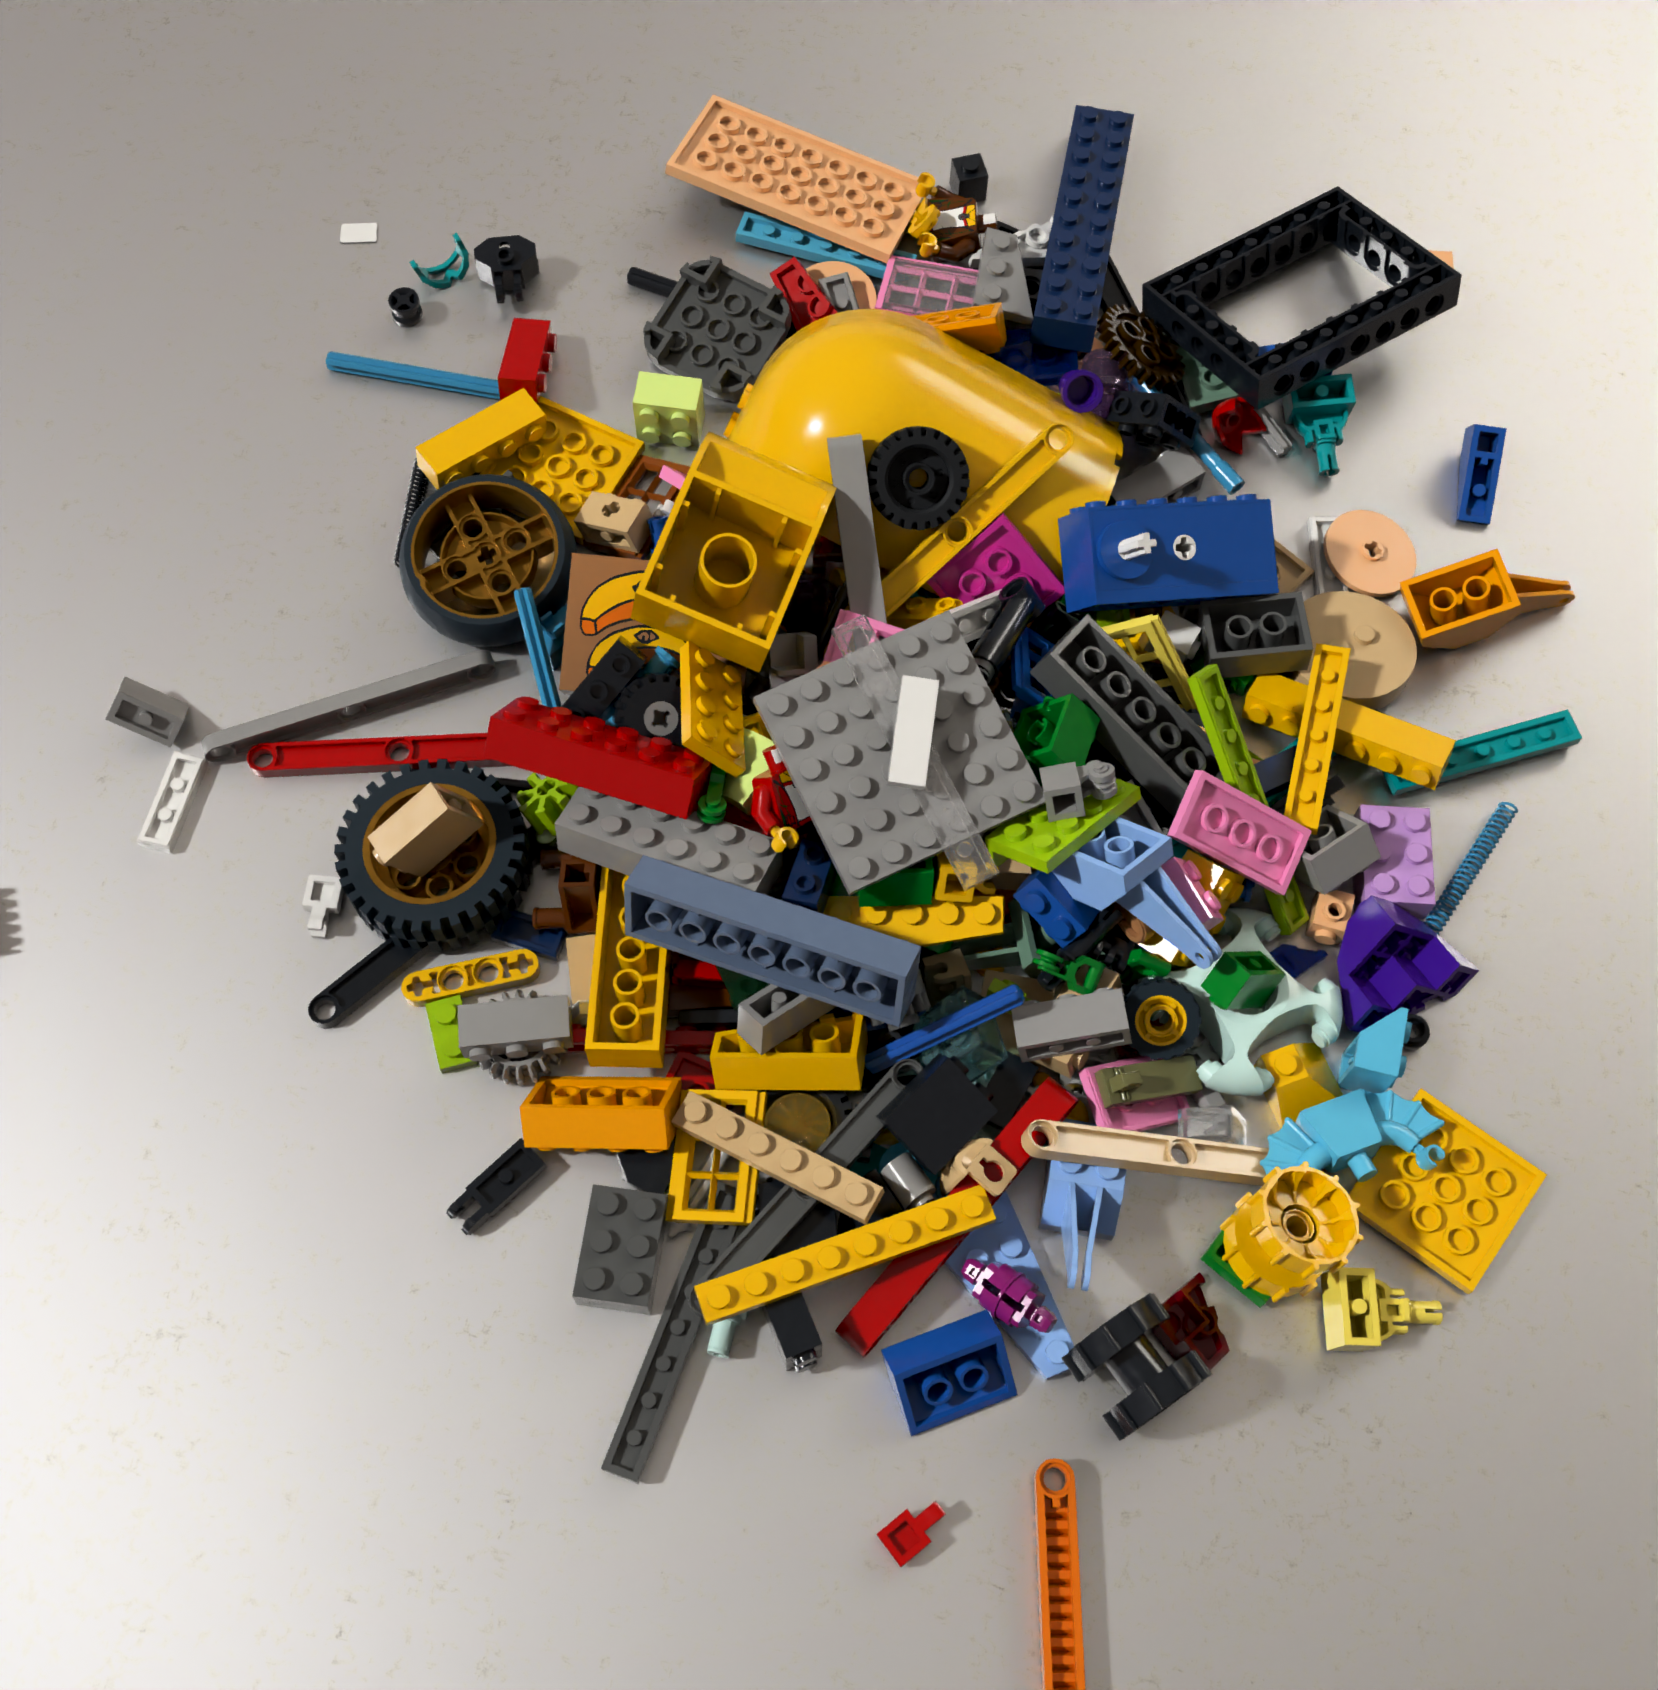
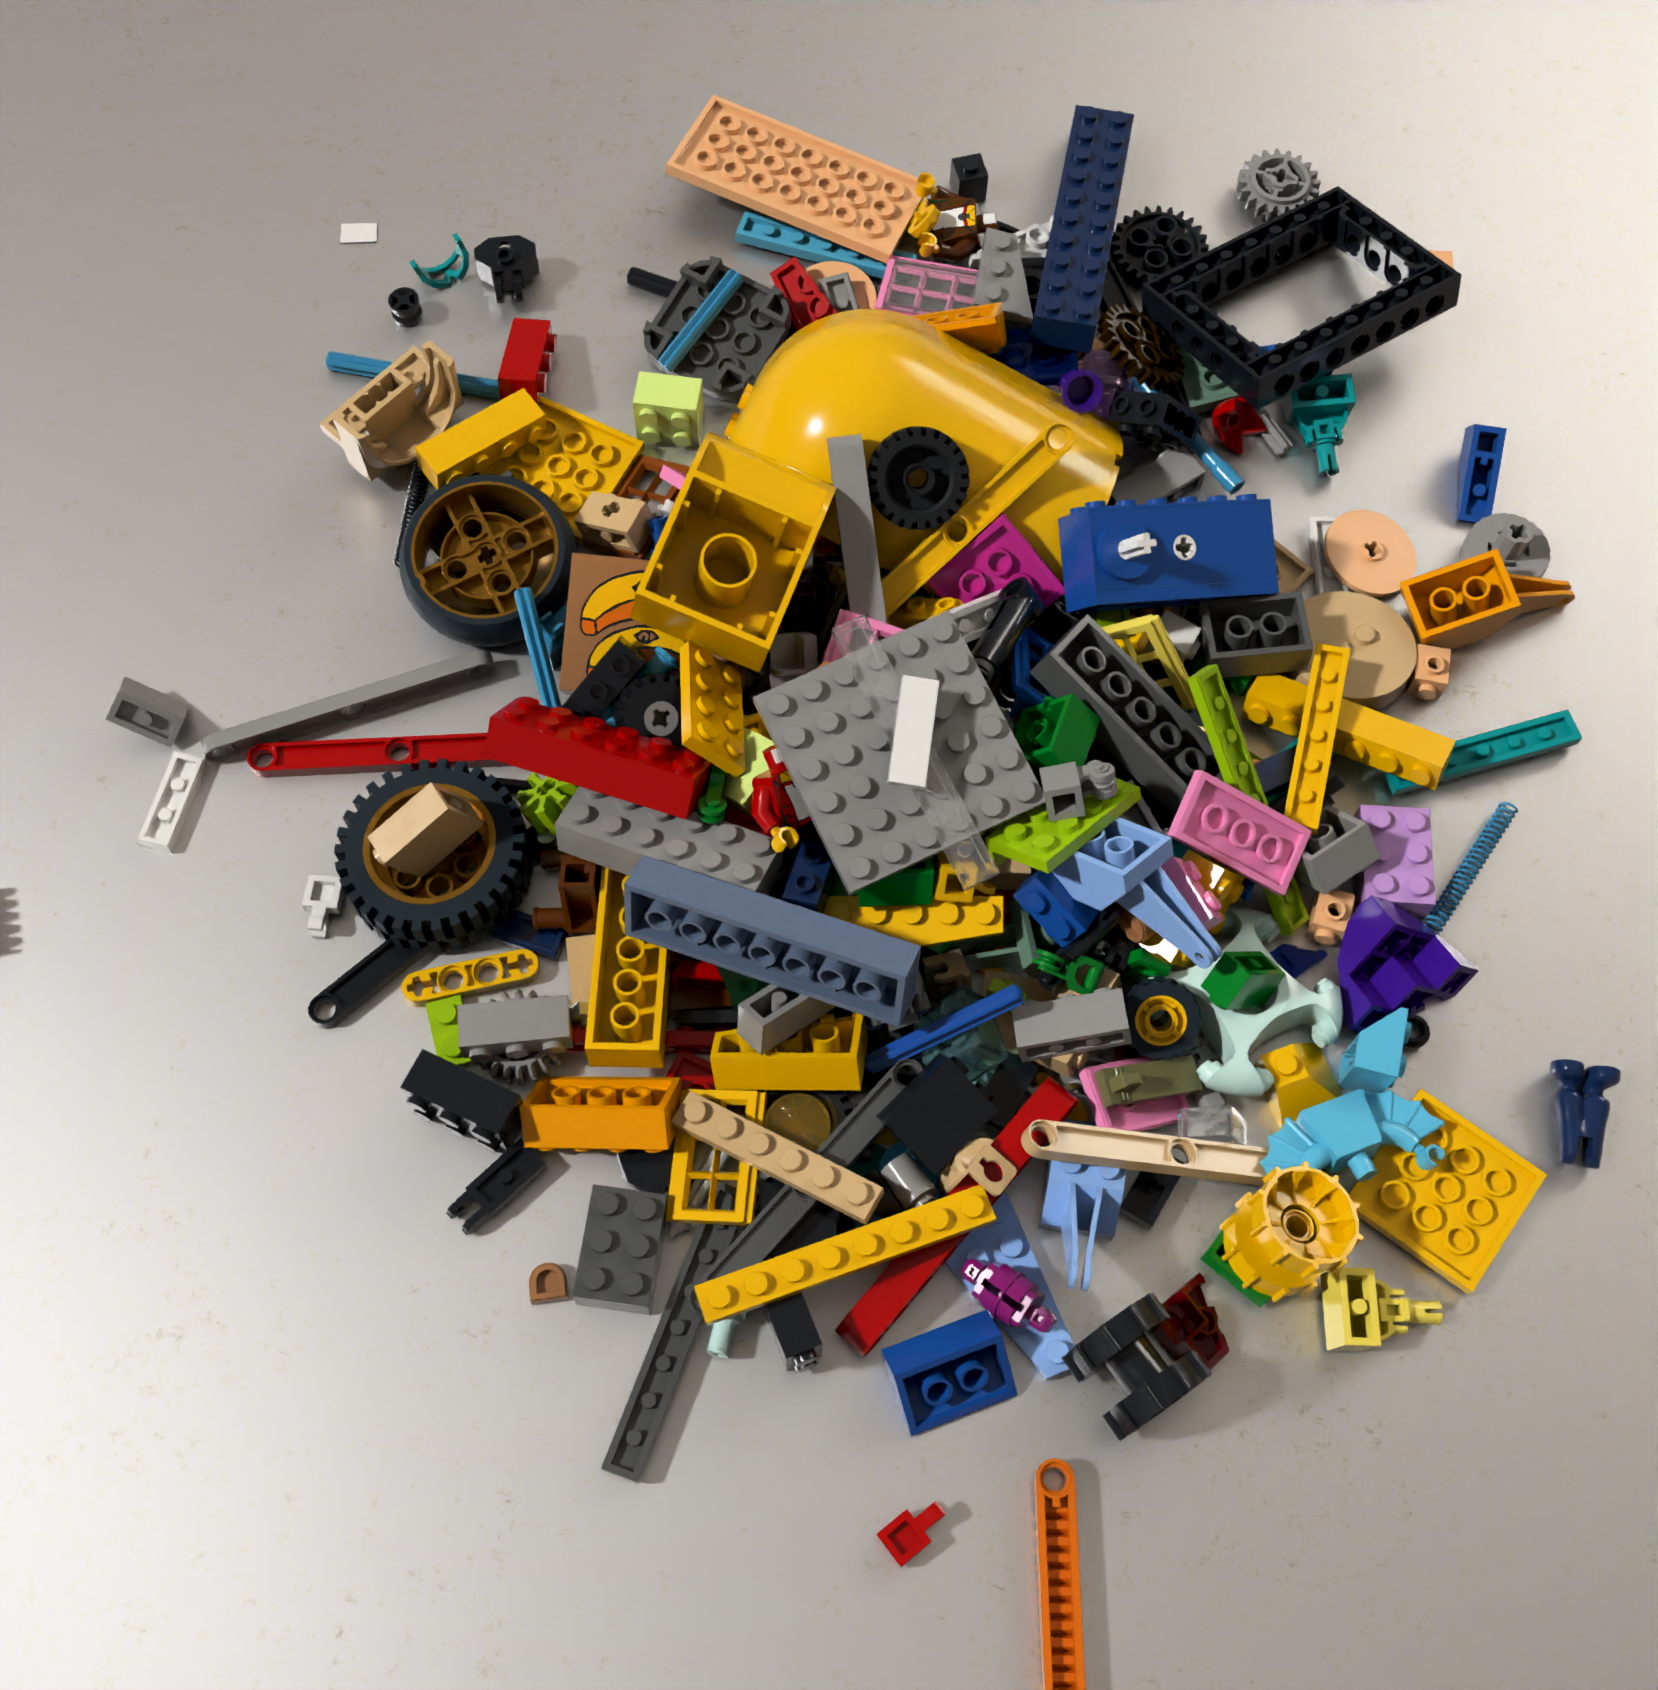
none -> tan piece [319,340,464,482]
none -> black brick [400,1049,523,1153]
none -> medium nougat tile [529,1263,569,1305]
none -> dark azure axle [658,269,743,372]
none -> black gear [1110,205,1209,287]
none -> black plate [1120,1157,1185,1229]
none -> light grey gear [1236,149,1321,221]
none -> light nougat brick [1406,644,1451,700]
none -> light grey piece [1459,513,1551,578]
none -> dark blue piece [1550,1059,1621,1169]

